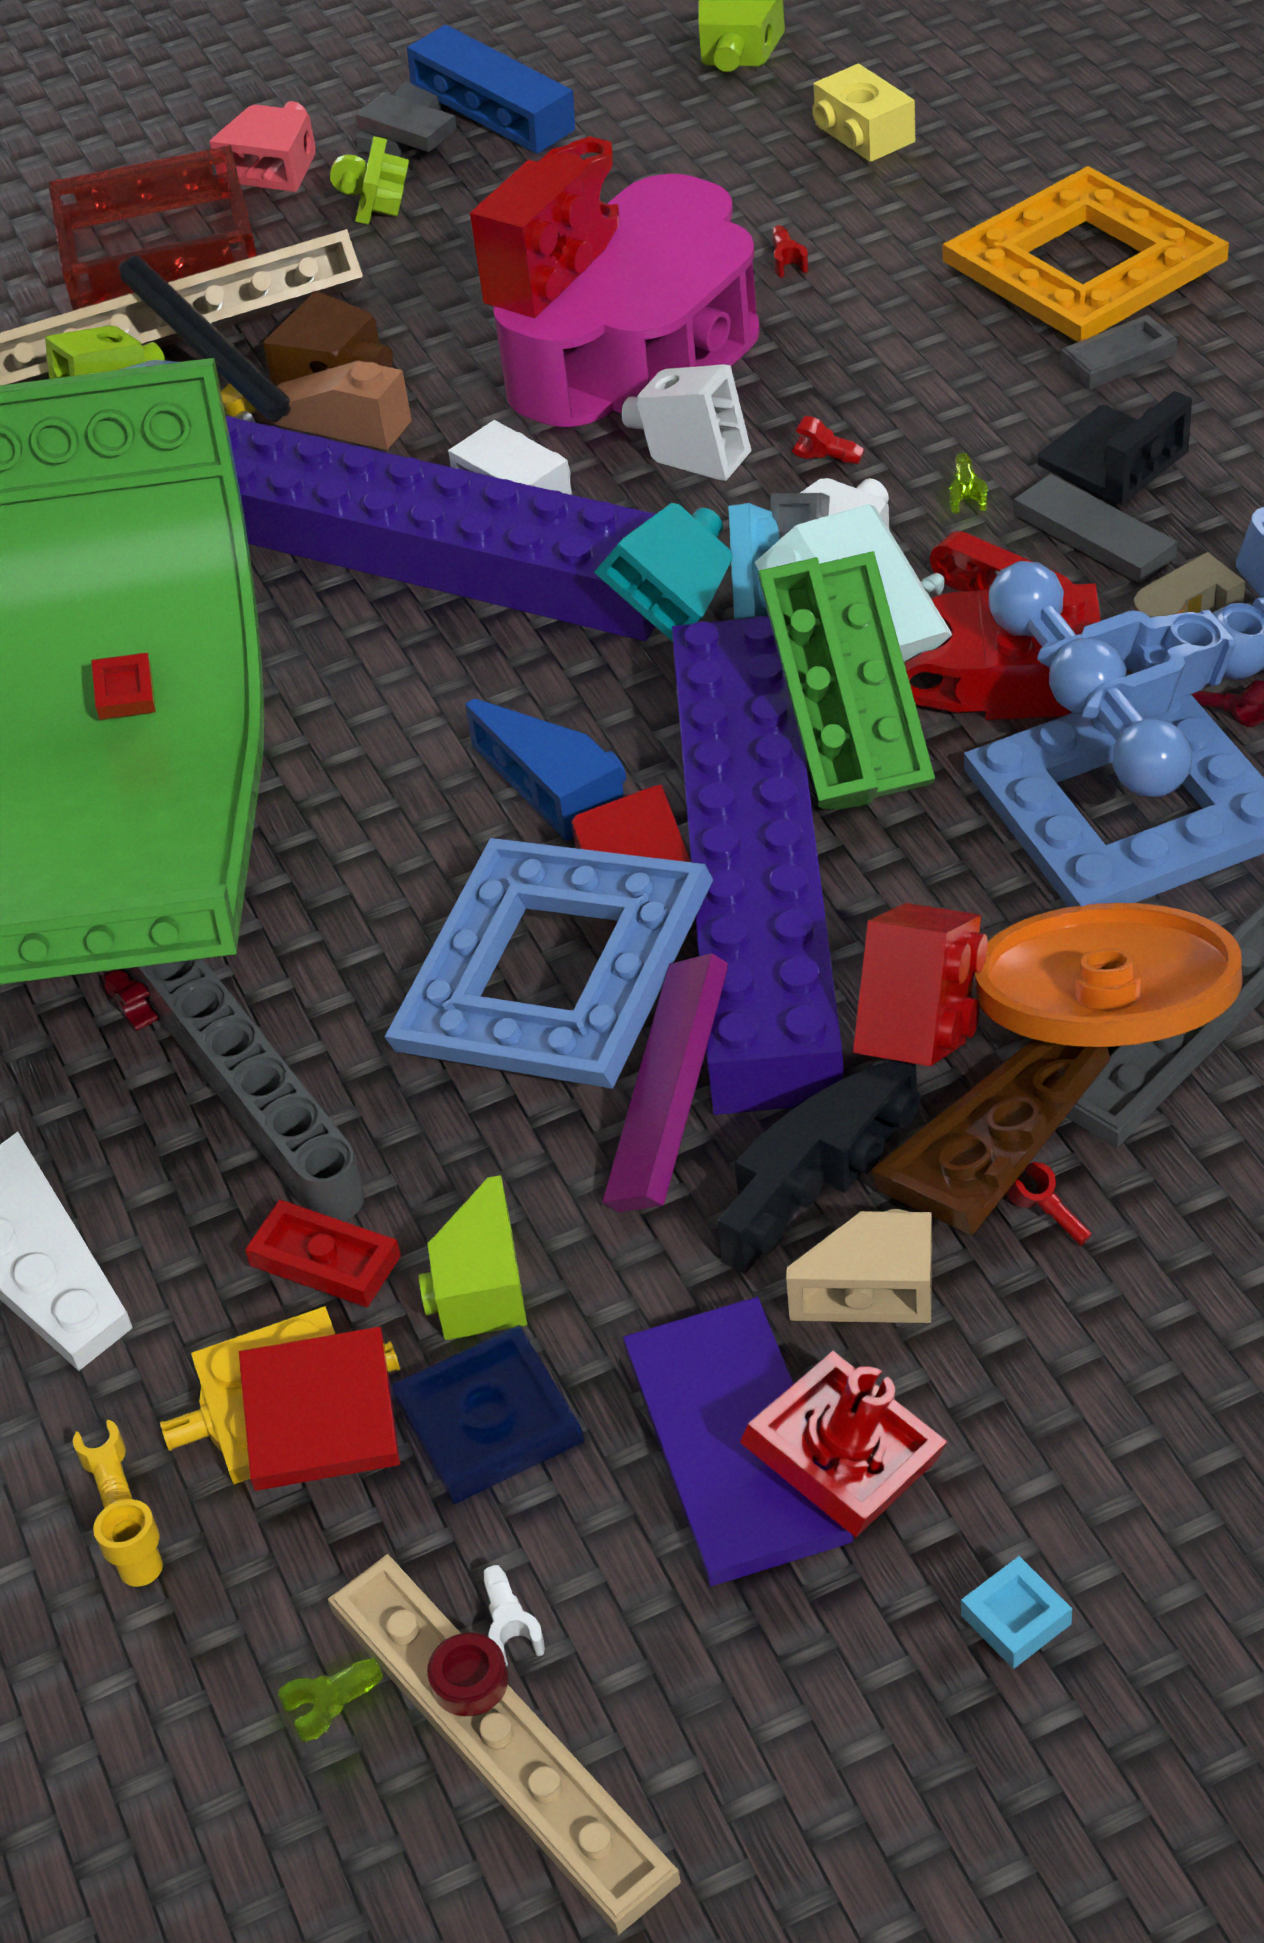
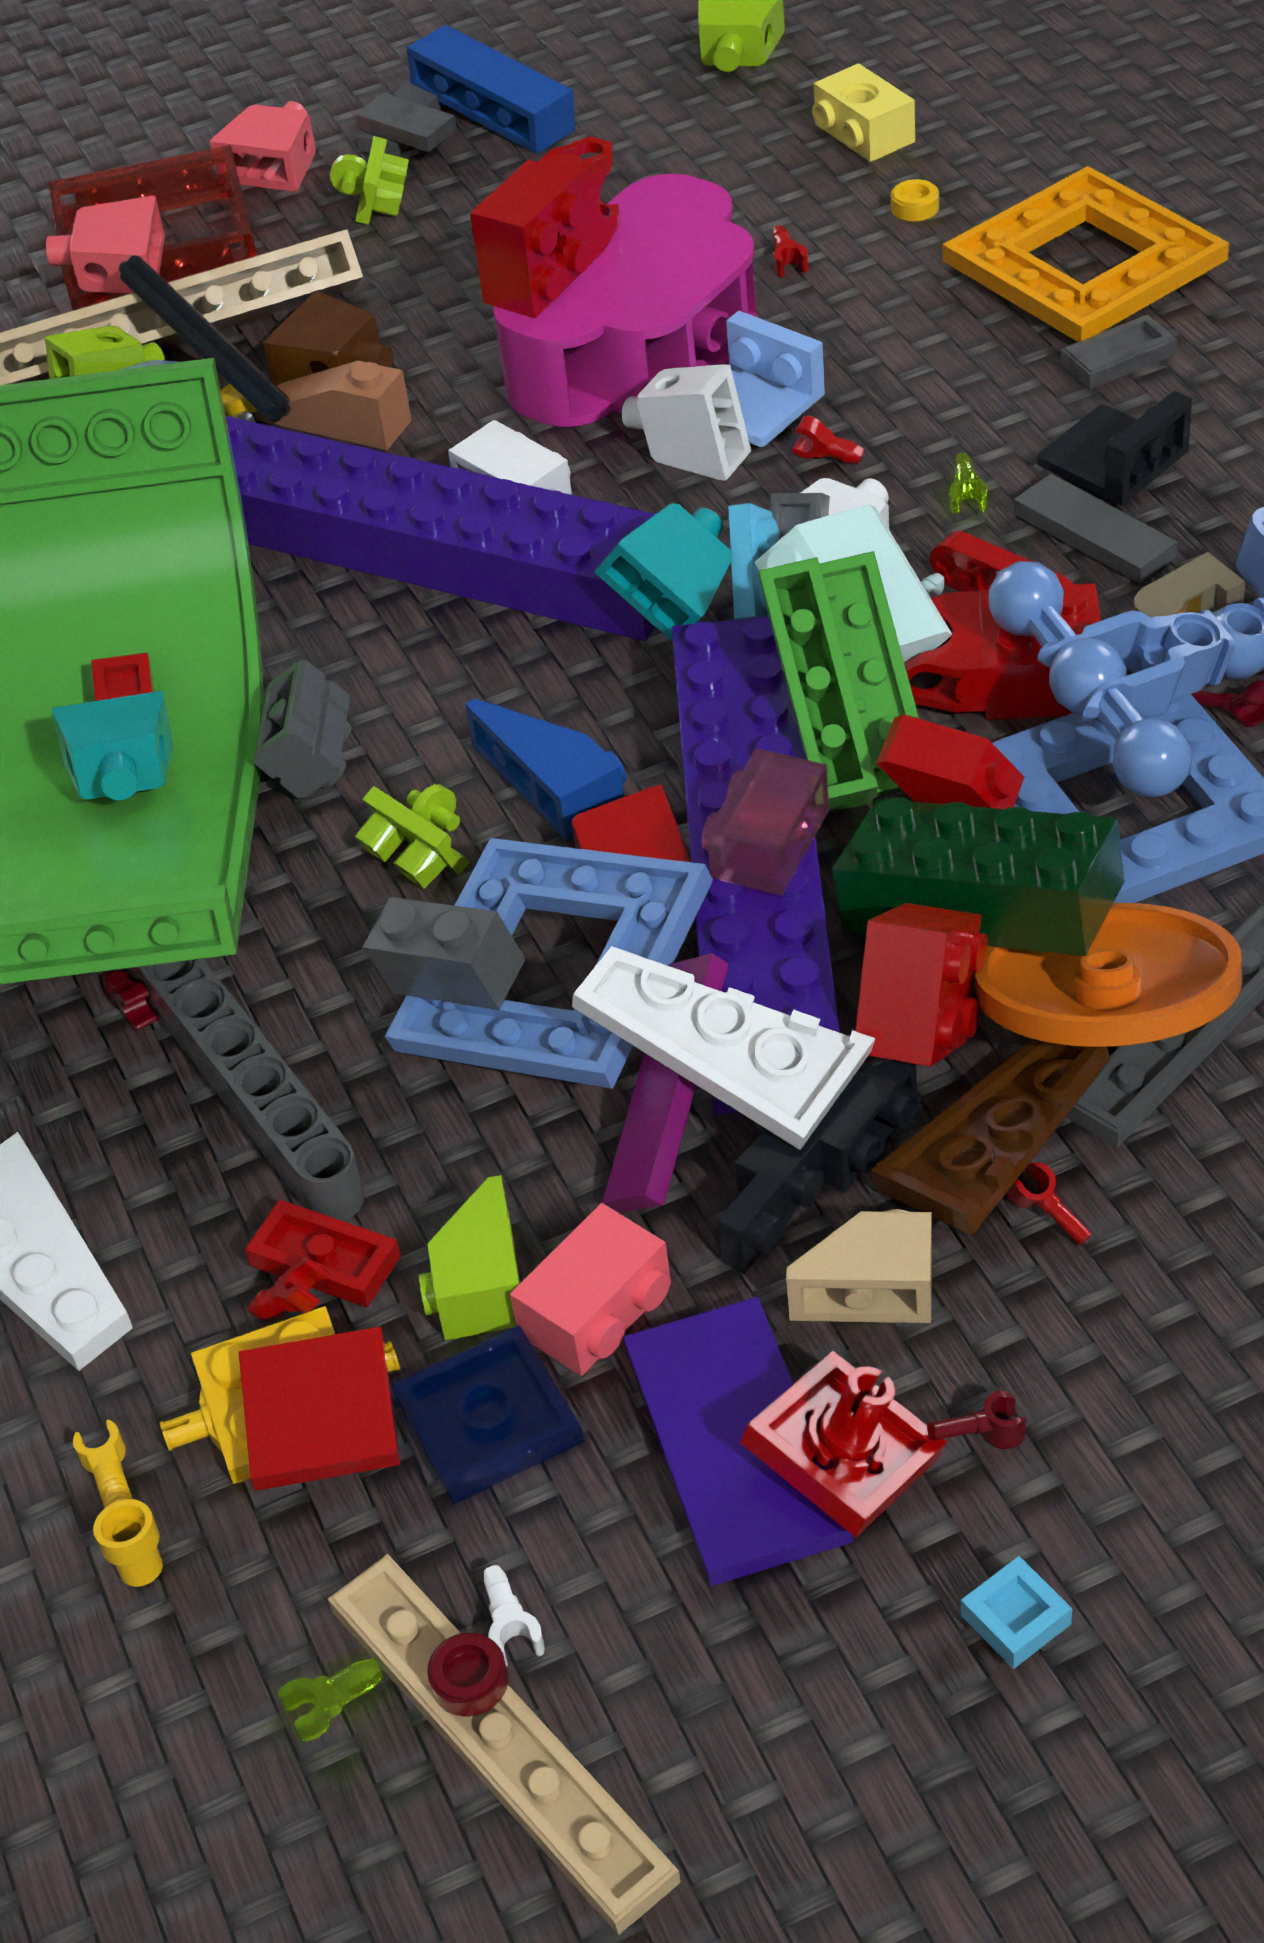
none -> coral torso [46,196,165,294]
none -> teal torso [52,690,173,800]
none -> red piece [248,1257,328,1320]
none -> dark grey brick [253,659,351,799]
none -> lime hips [355,784,470,890]
none -> dark grey brick [362,897,526,1010]
none -> coral brick [510,1203,671,1377]
none -> white wing [572,946,876,1150]
none -> clear pink brick [702,748,829,896]
none -> light blue bracket [726,310,825,447]
none -> dark green brick [832,797,1125,956]
none -> red slope [876,714,1024,809]
none -> yellow tile [891,179,939,222]
none -> dark red hand [927,1391,1027,1449]

